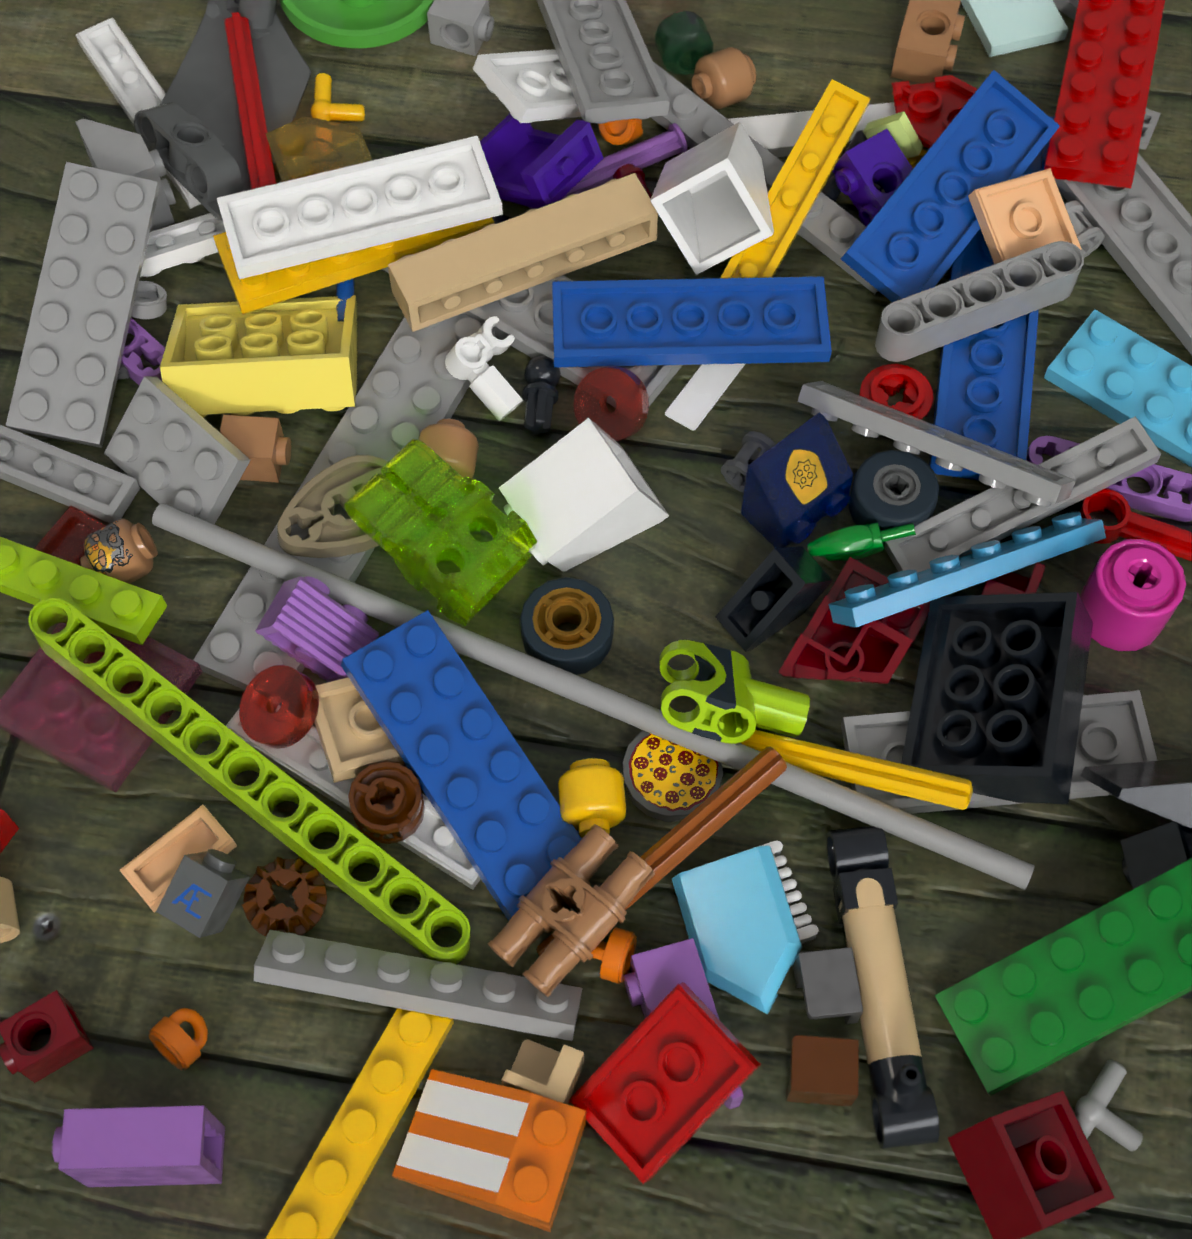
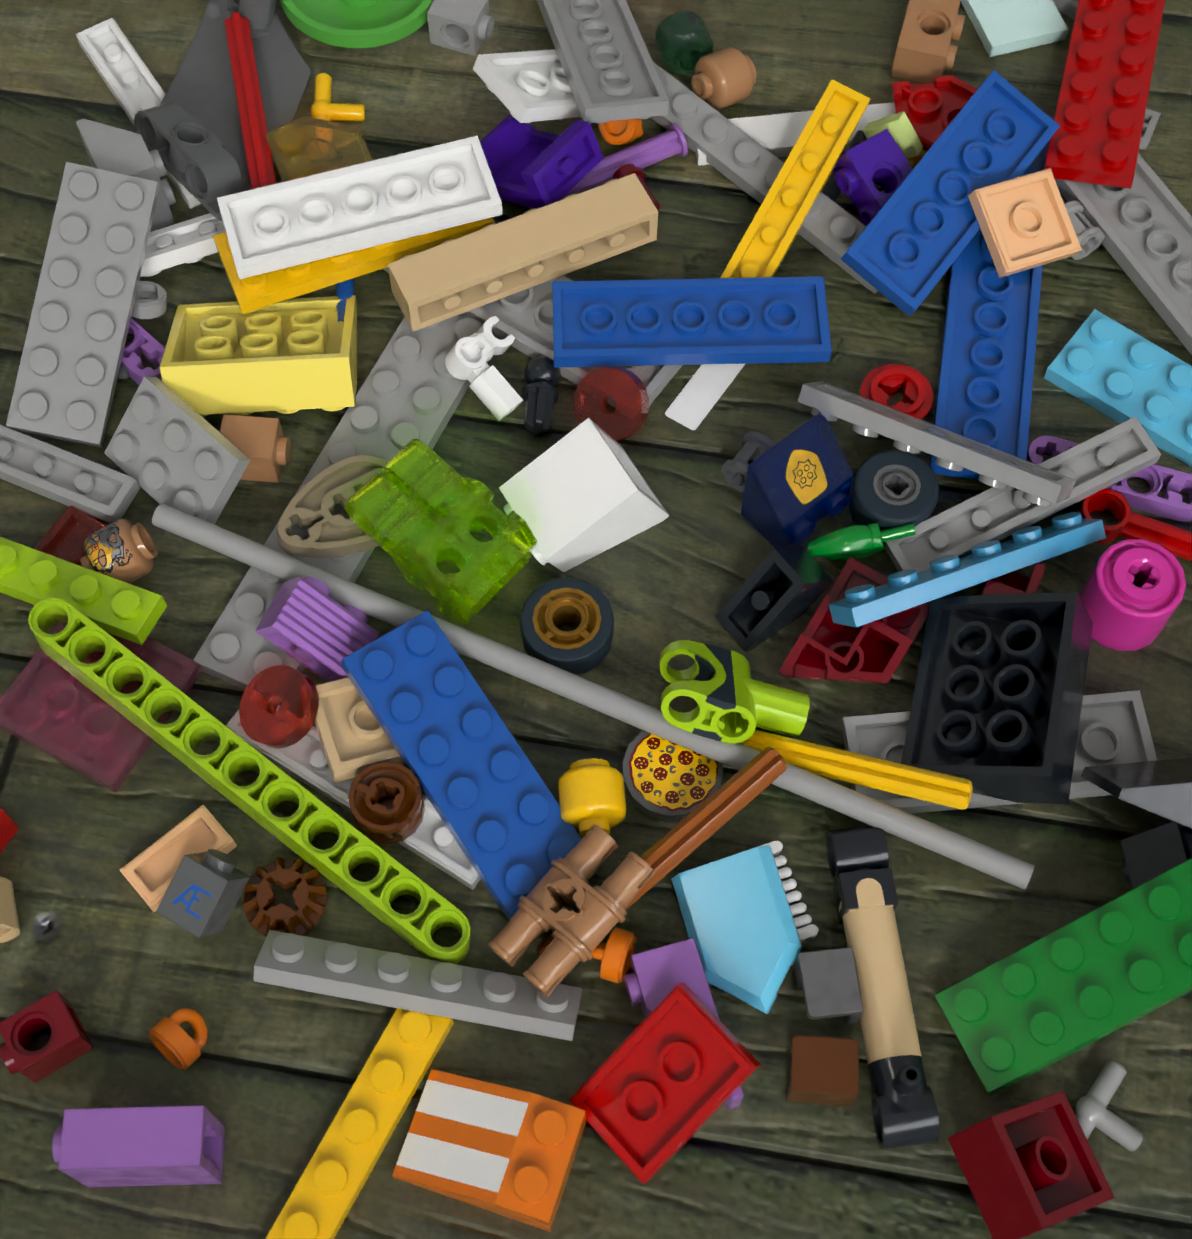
medium nougat head [414,419,479,492] -> none
tan panel [501,1039,584,1105] -> none
white slope [650,122,774,275] -> none
light grey beam [875,241,1084,362] -> none

